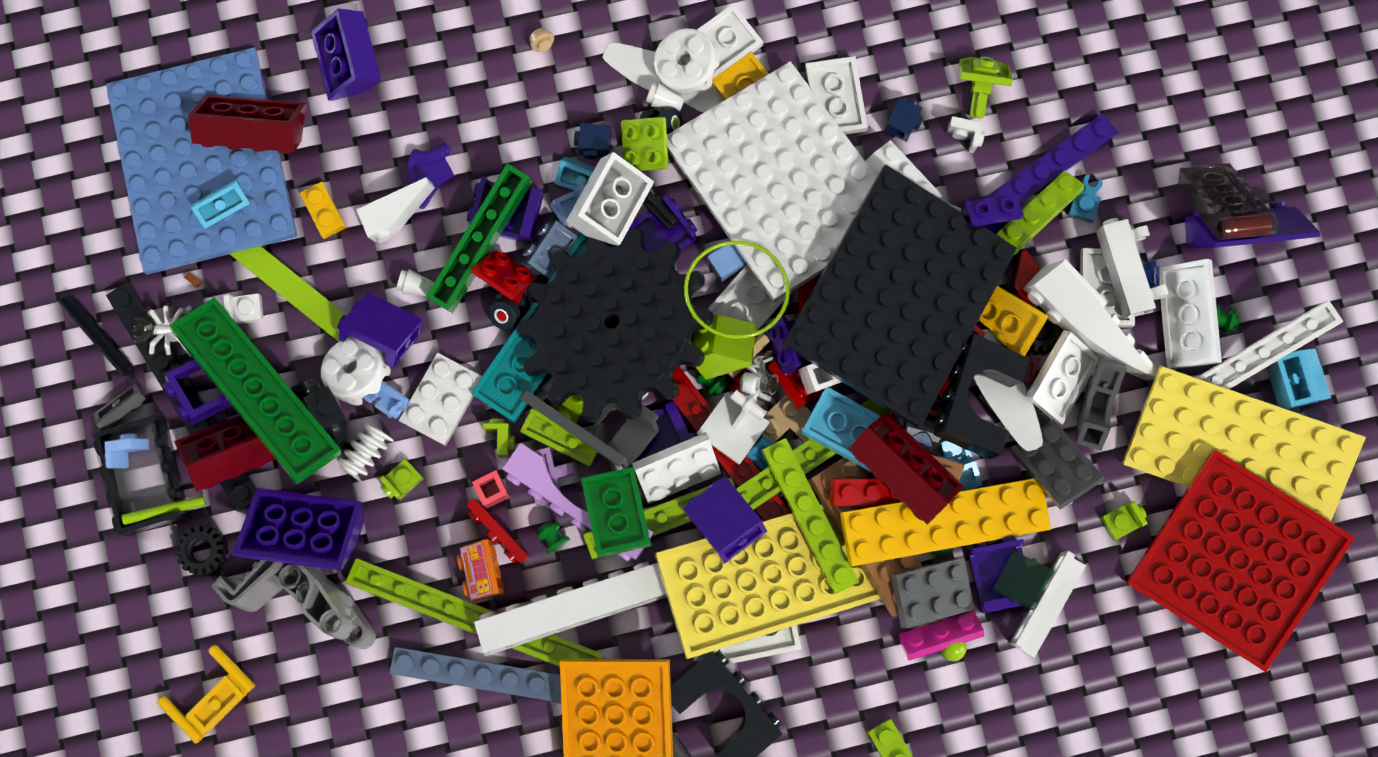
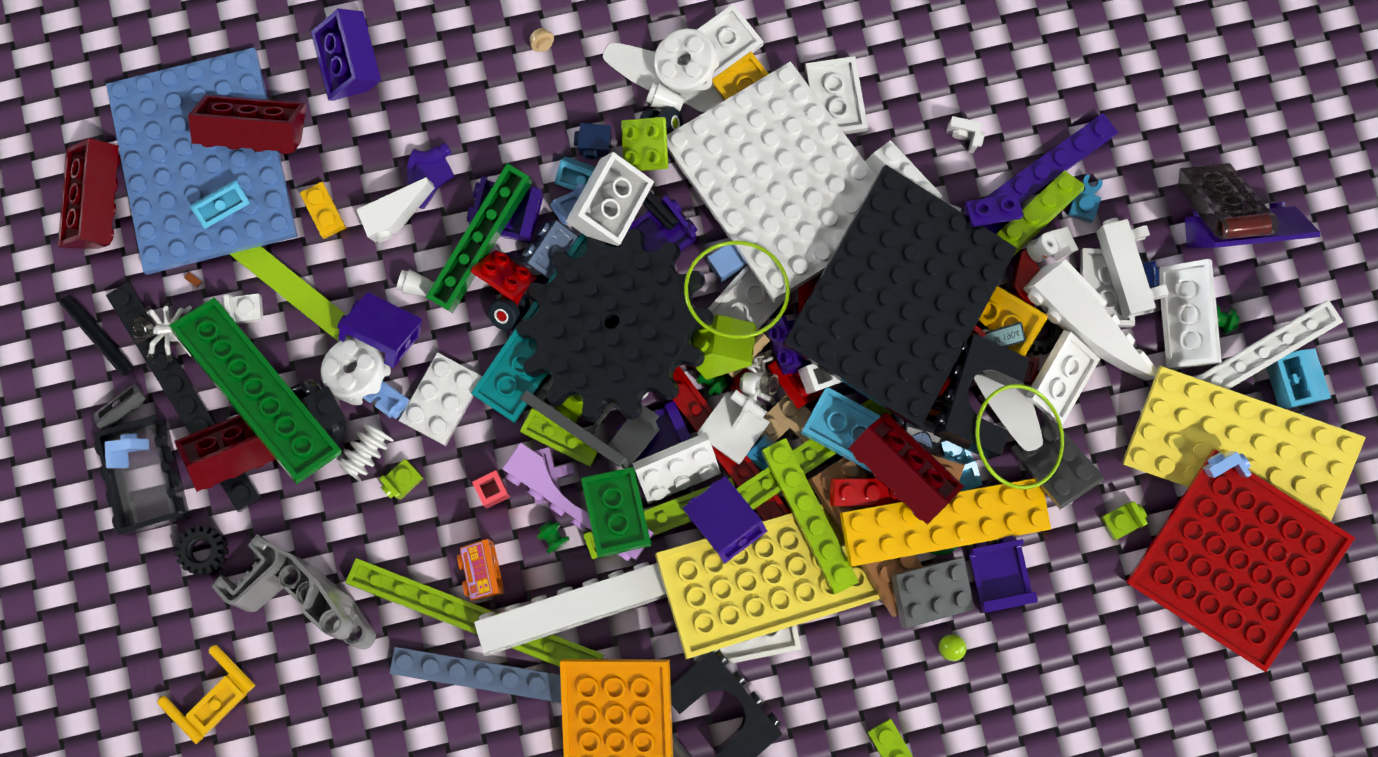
lime bar [122,495,206,525] -> none
dark purple window [163,360,232,426] -> none
dark purple slope [232,488,365,571] -> none
red plate [466,498,530,564] -> none
lime bracket [482,419,515,458] -> none
dark blue brick [884,97,923,142] -> none
dark pink plate [898,610,984,661] -> none
lime piece [958,57,1013,119] -> none
piece [993,551,1054,611] -> none
white fence [1009,551,1086,658] -> none
dark grey arch [1076,358,1127,451] -> none
none -> dark red slope [58,138,120,249]
none -> lime piece [975,384,1064,489]
none -> clear light blue sticker [984,322,1026,347]
none -> white leg [1027,227,1078,262]
none -> light blue bracket [1202,451,1252,478]

